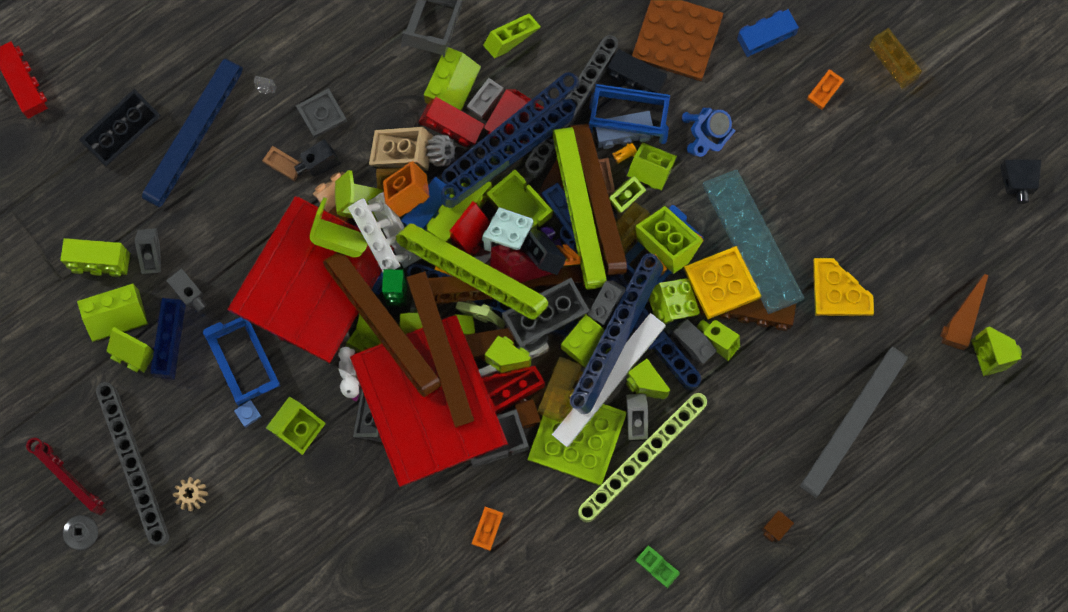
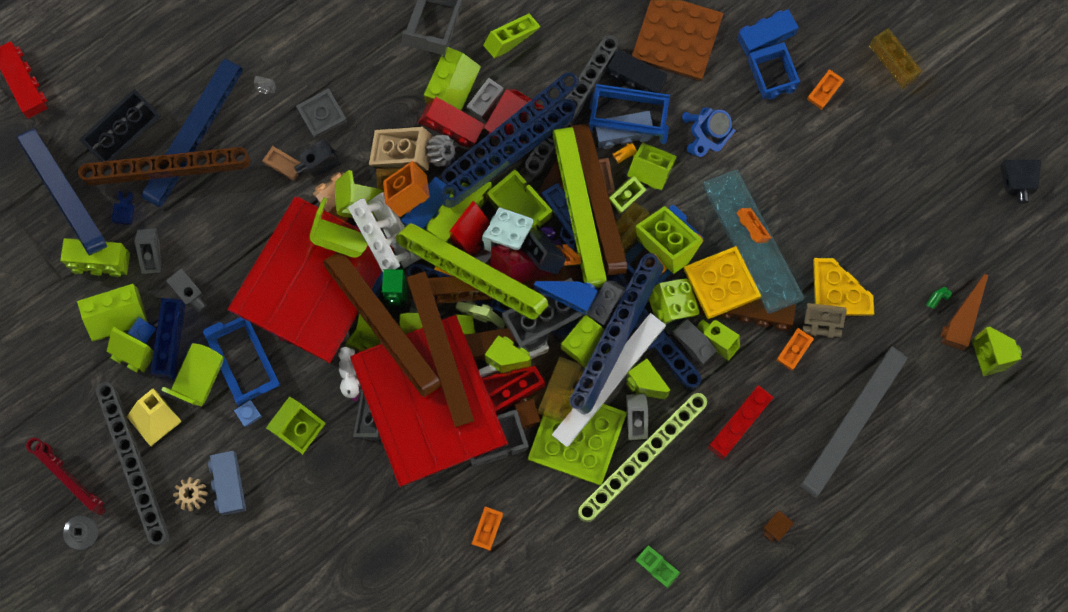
none -> dark blue beam [16,128,107,256]
none -> reddish brown beam [78,147,251,185]
none -> clear blue plate [112,191,135,225]
none -> light yellow slope [127,389,182,446]
none -> blue plate [128,317,156,344]
none -> lime piece [162,343,224,406]
none -> sand blue brick [208,451,246,515]
none -> blue slope [534,281,597,315]
none -> red brick [708,385,774,460]
none -> orange plate [737,208,772,243]
none -> blue window [748,42,800,99]
none -> orange plate [776,328,814,371]
none -> dark tan plate [802,303,847,338]
none -> green arm [926,287,952,309]

